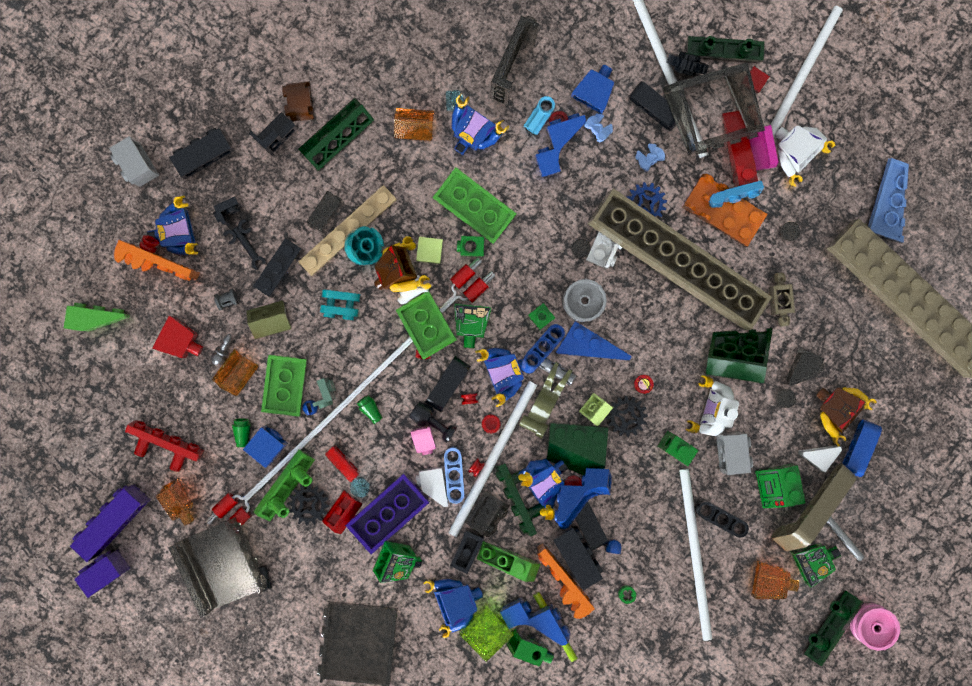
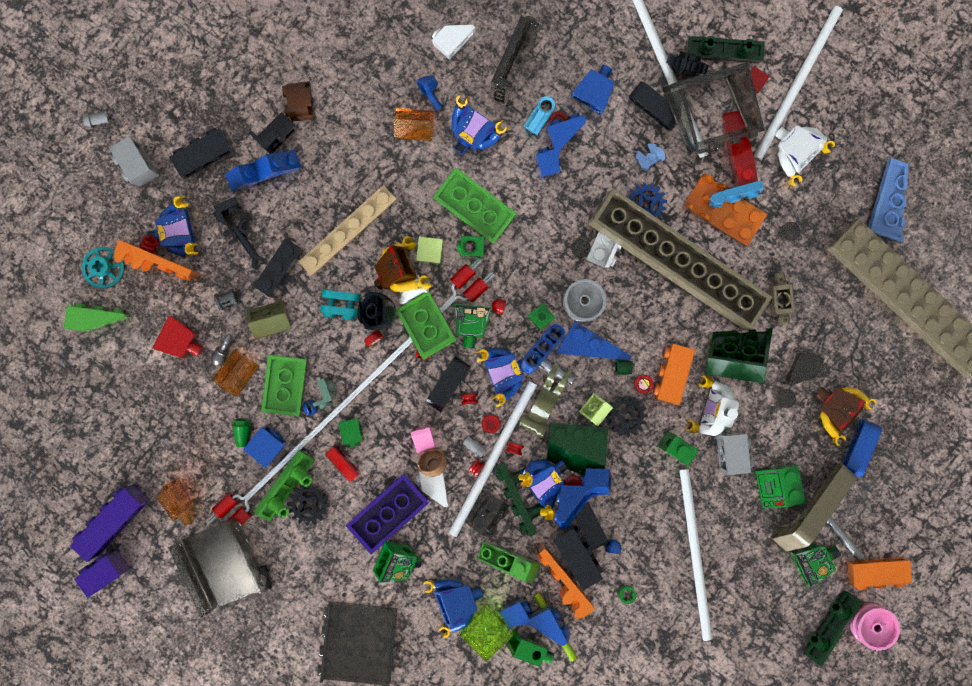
red plate [125,420,204,472] -> none
dark green fence [298,98,374,171] -> none
clear smoke panel [307,190,344,233] -> none
red slope [322,490,363,534] -> none
teal cylinder [344,226,384,265] -> none
clear light blue plate [350,478,369,499] -> none
green cone [357,394,383,424] -> none
black piece [409,401,457,443] -> none
light blue beam [444,446,465,504] -> none
clear light blue plate [445,90,464,111] -> none
black brick [450,528,484,574] -> none
light blue piece [584,113,613,142] -> none
black beam [694,500,749,538] -> none
dark pink panel [748,125,779,171] -> none
clear orange torso [751,560,799,599] -> none
white slope [798,445,842,472] -> none
none -> teal wheel [82,247,124,289]
none -> light grey pin [83,111,110,128]
none -> blue arch [225,149,302,192]
none -> green brick [338,418,364,447]
none -> black cylinder [357,292,396,331]
none -> red tile [364,331,384,347]
none -> blue bar [417,75,443,112]
none -> medium nougat hair [417,449,447,477]
none -> white slope [432,25,475,60]
none -> light grey pin [463,435,487,458]
none -> red hinge [492,299,506,315]
none -> red bush [505,442,524,455]
none -> dark green hose [615,359,633,375]
none -> orange brick [653,344,695,405]
none -> orange brick [847,557,912,590]

